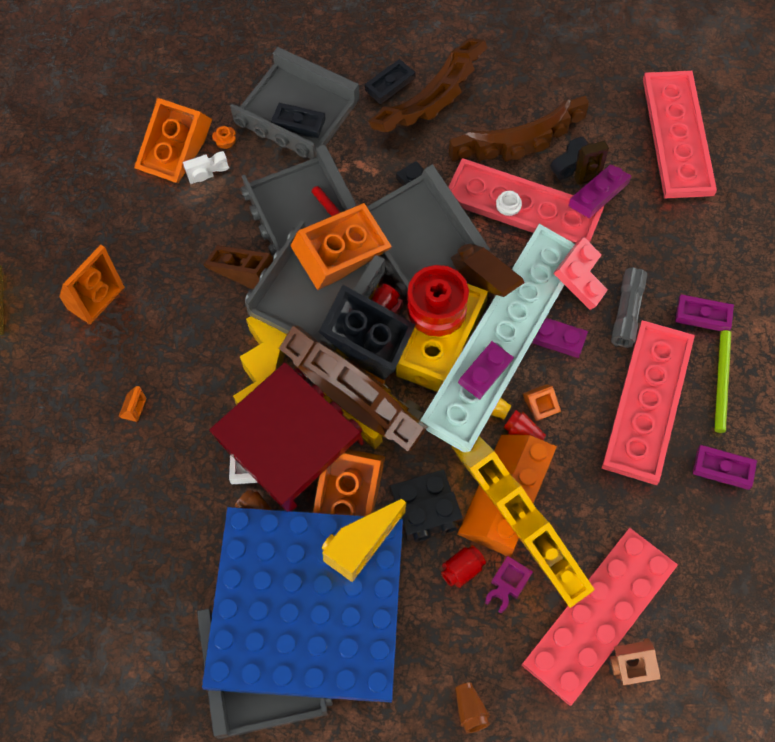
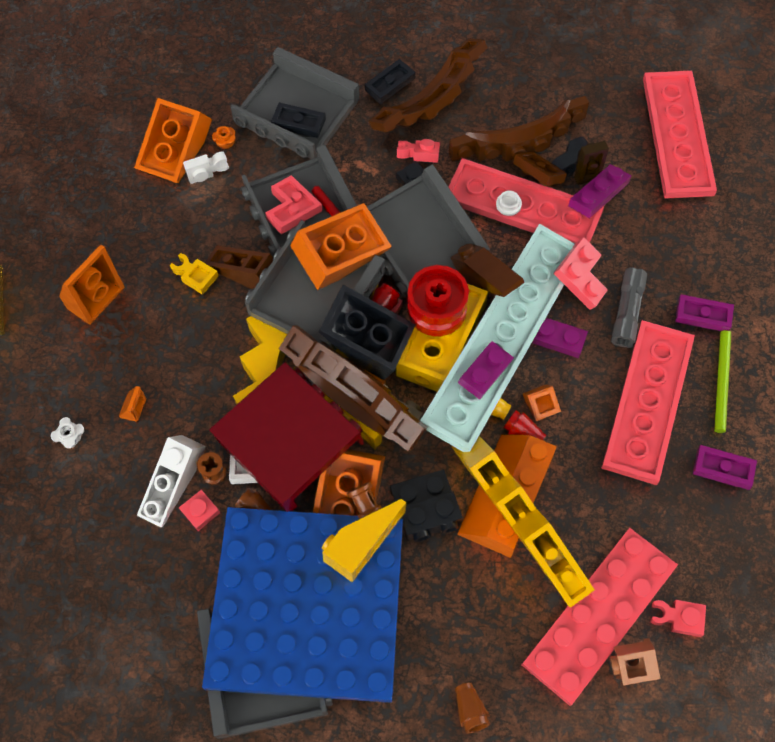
red brick [441,545,486,588] -> none
magenta plate [485,556,533,613] -> none
none -> white plate [51,417,84,448]
none -> white slope [137,435,206,527]
none -> yellow plate [170,253,219,295]
none -> coral plate [179,490,220,531]
none -> dark orange bush [197,452,227,485]
none -> coral plate [266,175,322,234]
none -> dark orange bush [346,482,382,519]
none -> coral plate [397,139,440,163]
none -> reddish brown plate [513,151,567,187]
none -> coral plate [650,600,706,637]

